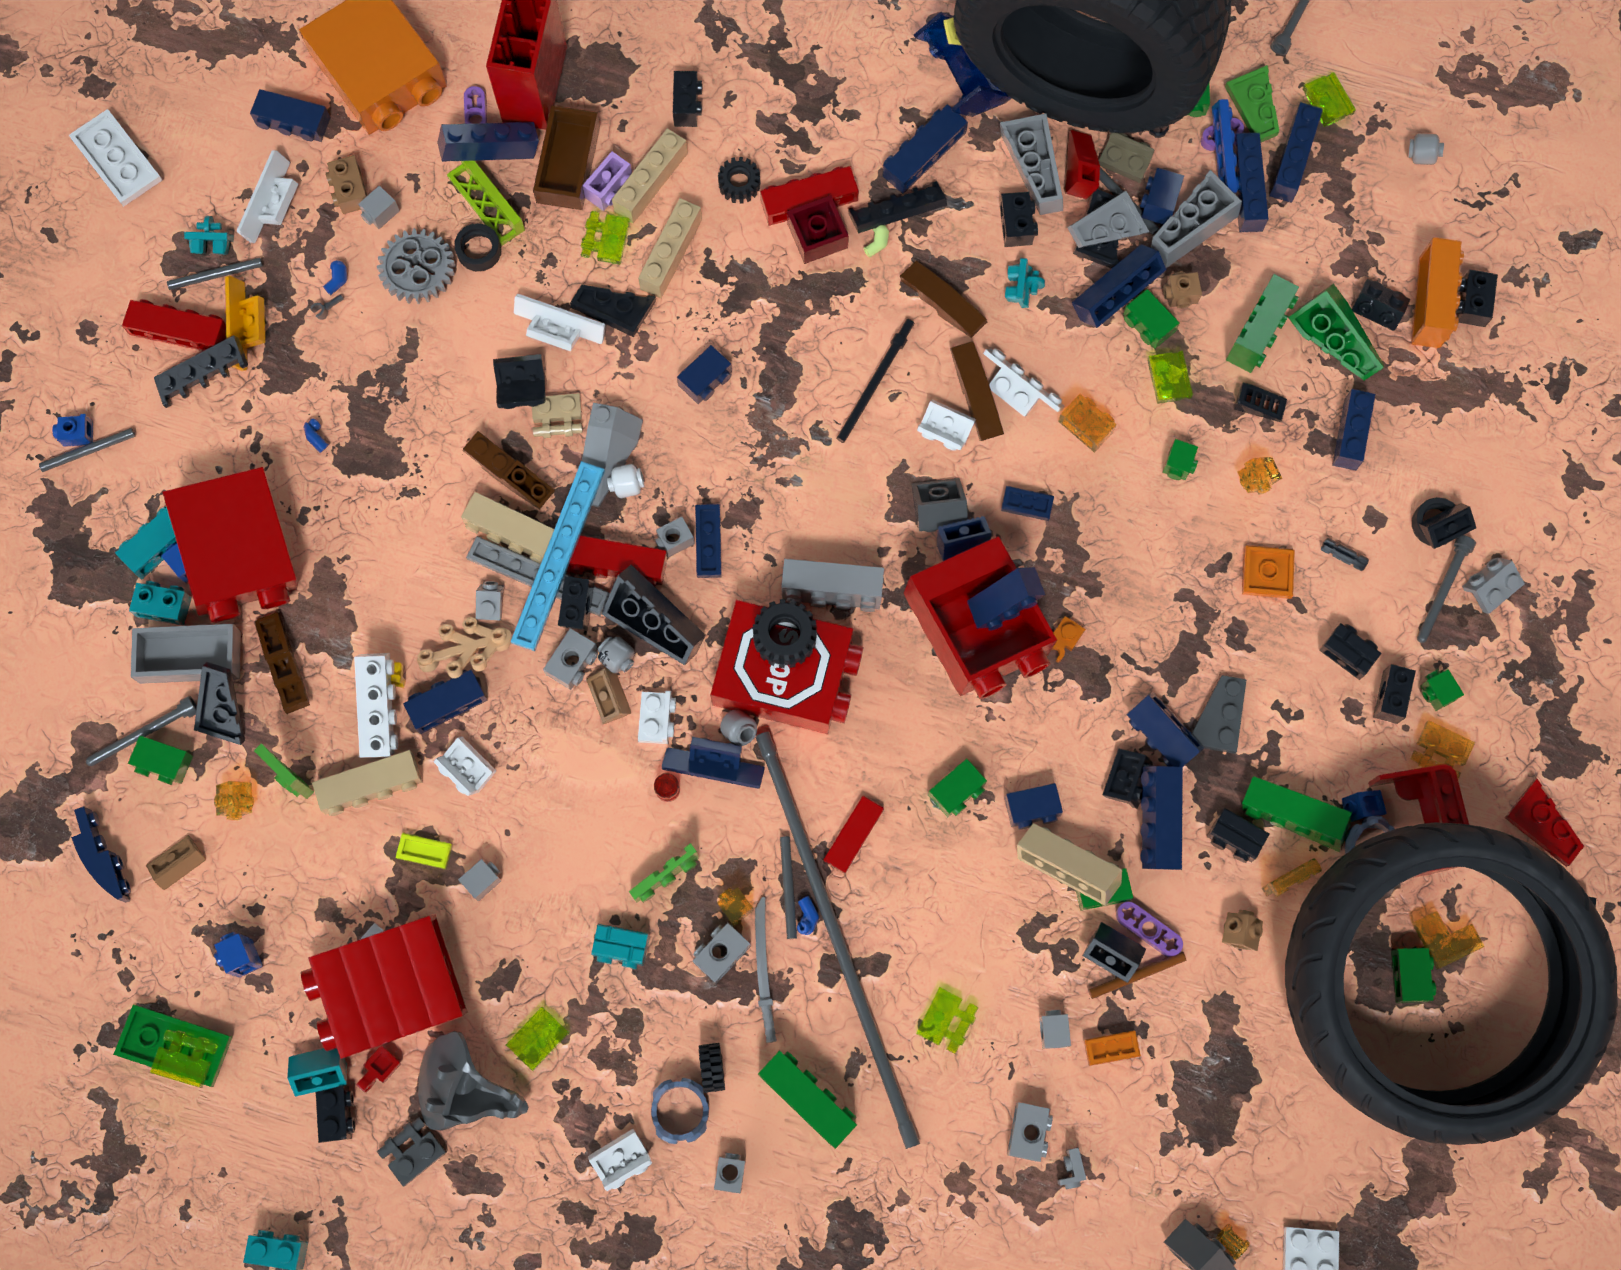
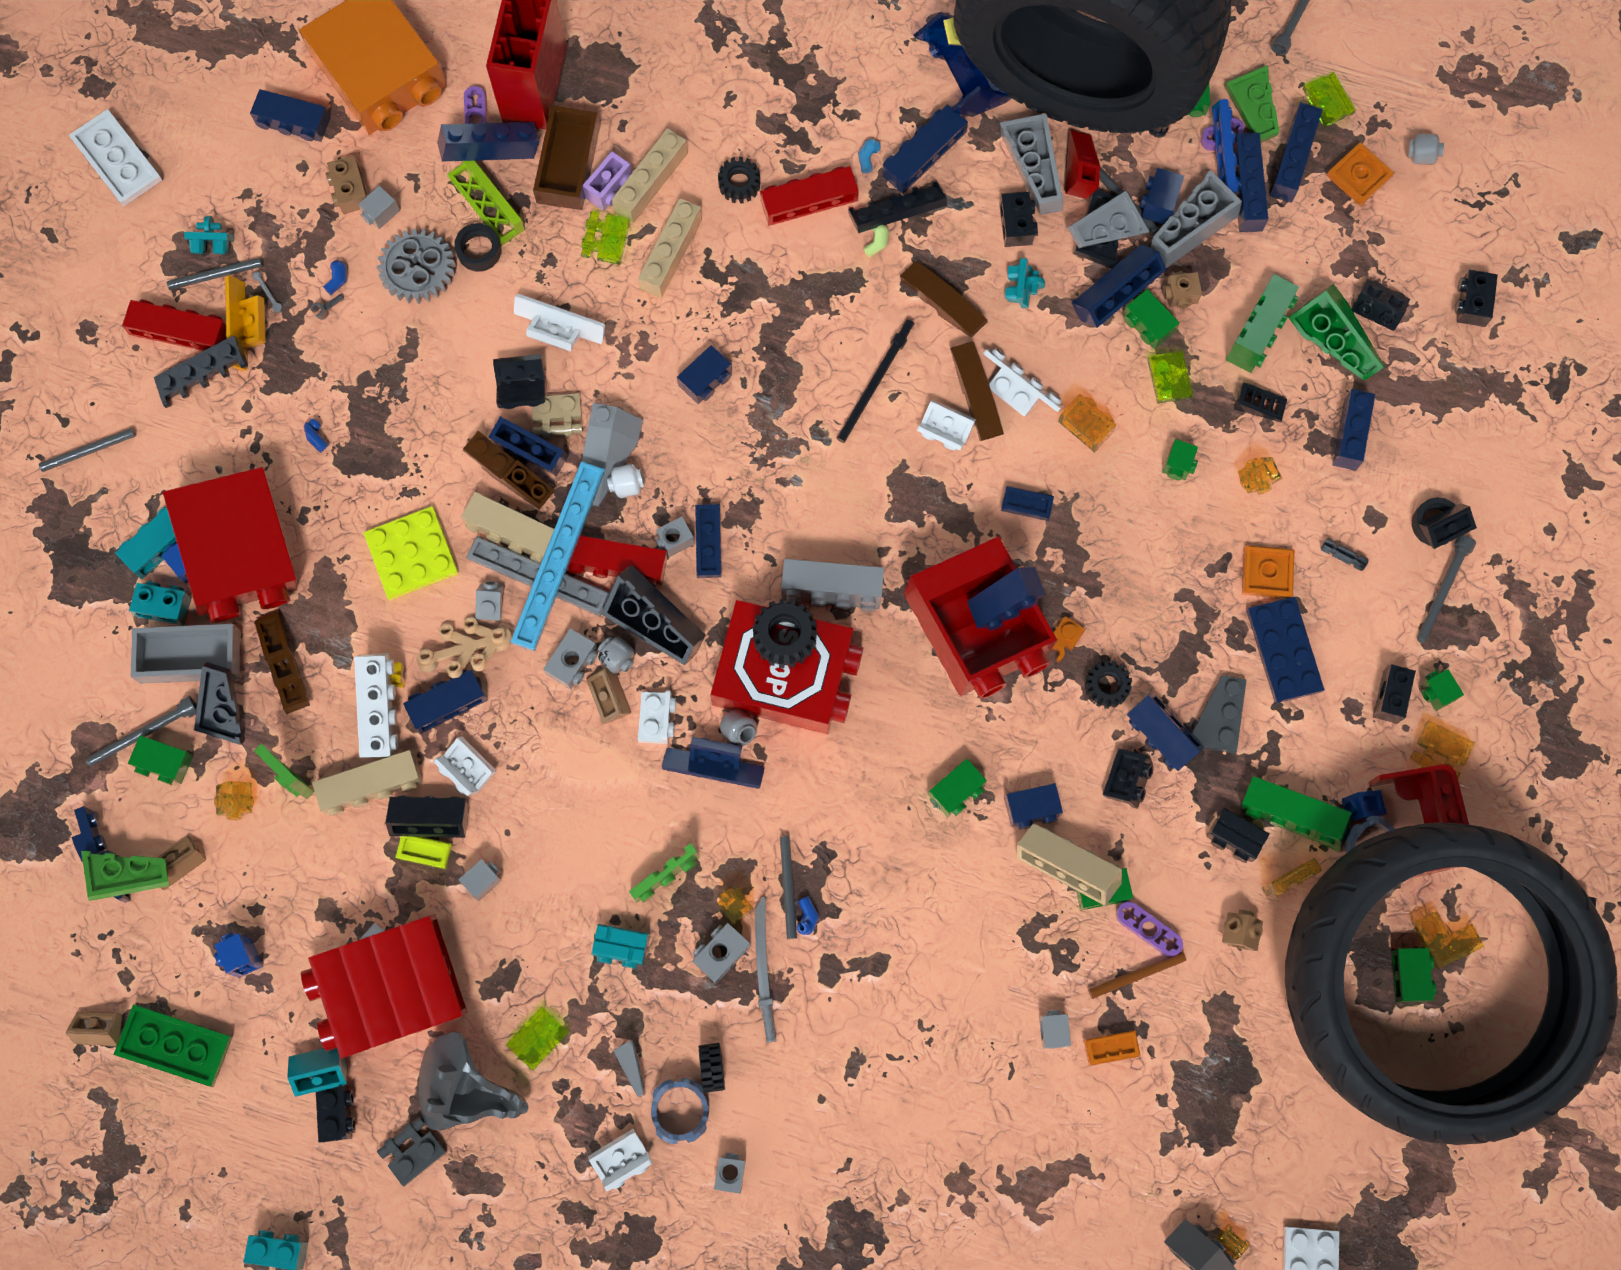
blue brick [52,414,93,447] -> none
clear neon green plate [150,1029,217,1088] -> none
white bracket [237,150,298,243] -> none
red plate [356,1046,402,1093] -> none
black brick [558,576,594,631] -> none
black wing [570,285,656,337] -> none
clear red wheel [654,773,680,802] -> none
black brick [673,71,702,127] -> none
dark grey piece [755,732,920,1149] -> none
green piece [758,1050,857,1149] -> none
dark red brick [787,195,849,264] -> none
red tile [823,796,884,874] -> none
dark grey slope [911,478,968,532] -> none
clear neon green plate [916,987,979,1054] -> none
dark blue brick [937,516,992,561] -> none
light grey brick [1007,1102,1053,1162] -> none
light grey bracket [1057,1148,1087,1190] -> none
black brick [1082,922,1146,983] -> none
dark tan bracket [1099,133,1155,183] -> none
dark blue brick [1140,766,1183,870] -> none
black brick [1319,623,1381,680] -> none
orange piece [1411,237,1464,348] -> none
light grey bracket [1462,558,1525,614] -> none
red wing [1504,779,1584,867] -> none
none -> medium nougat slope [65,1012,122,1046]
none -> bright green wing [81,851,169,901]
none -> light grey hinge [252,271,283,313]
none -> neon yellow plate [363,506,459,601]
none -> black brick [385,795,469,838]
none -> dark blue brick [488,416,568,477]
none -> light grey slope [614,1040,645,1097]
none -> dark azure arm [858,139,881,173]
none -> black tyre [1085,661,1132,709]
none -> dark blue plate [1246,597,1325,704]
none -> orange plate [1326,142,1395,207]

